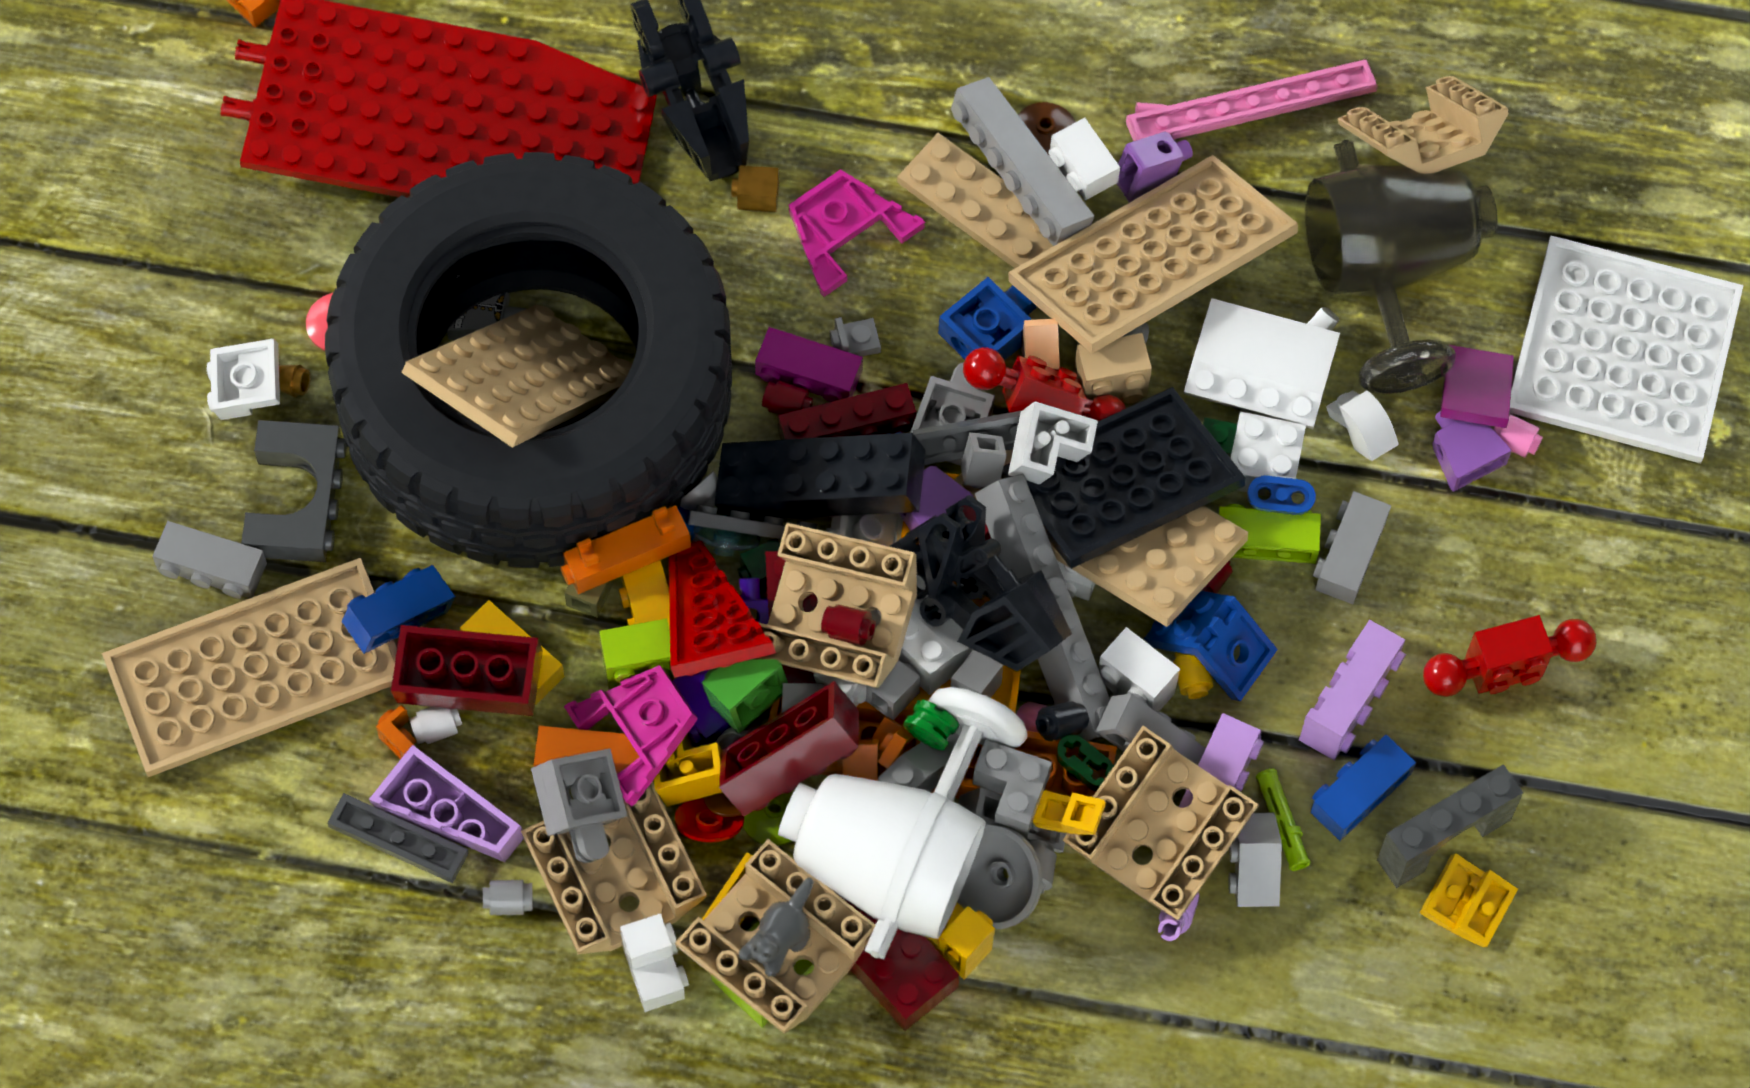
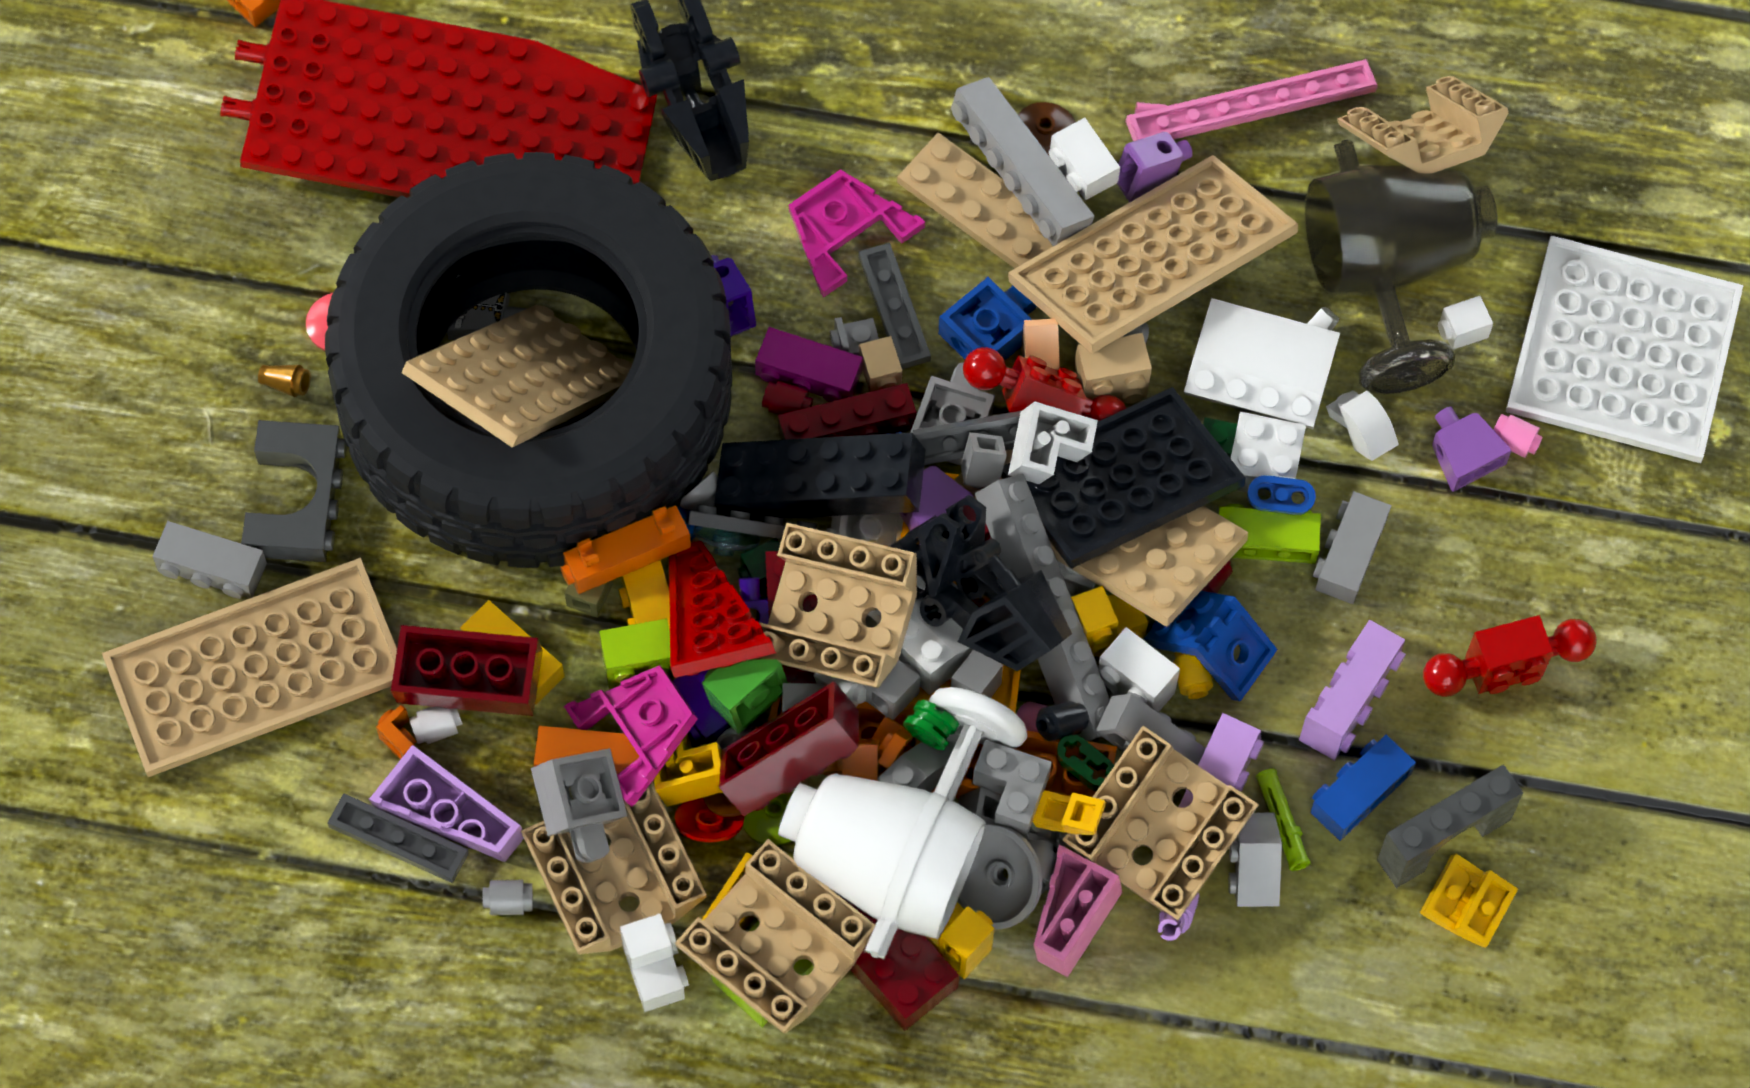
white plate [207,338,280,420] -> none
blue brick [342,565,455,654] -> none
pearl gold brick [731,165,779,212] -> none
dark grey animal [738,878,813,977] -> none
dark red brick [821,604,876,646] -> none
magenta tile [1440,345,1514,428] -> none
none -> dark purple torso [711,255,757,337]
none -> dark grey plate [858,243,931,369]
none -> tan brick [859,336,902,392]
none -> bright pink wedge [1034,844,1122,977]
none -> yellow brick [1071,585,1148,657]
none -> white brick [1438,296,1493,350]

